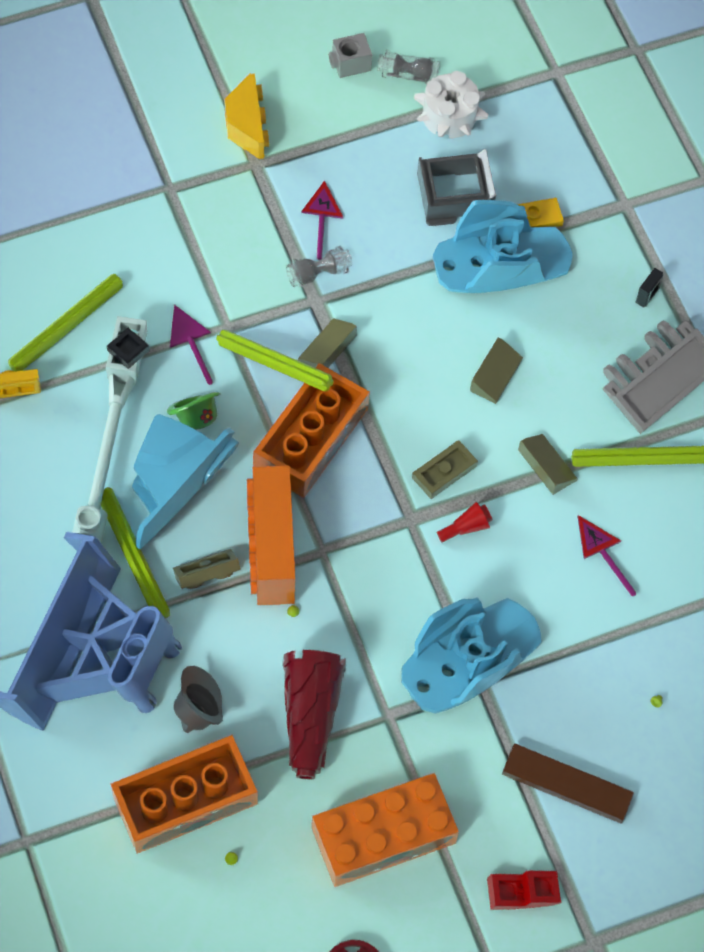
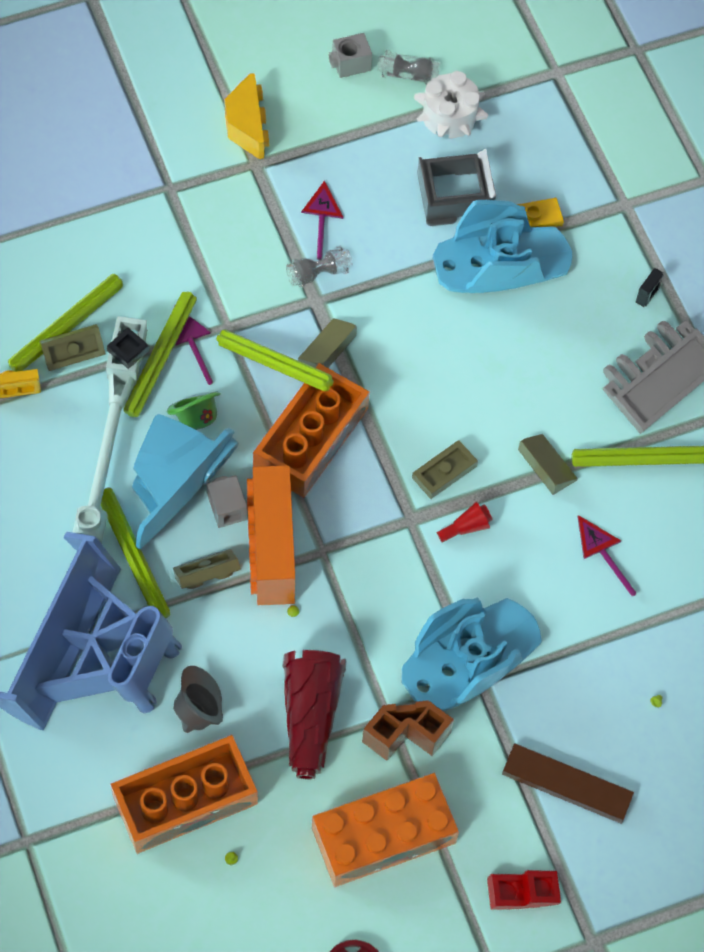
olive slope [470,337,523,404] -> none
none -> olive plate [40,324,106,371]
none -> lime axle [123,291,197,417]
none -> light grey brick [207,475,247,528]
none -> dark orange brick [362,700,454,761]

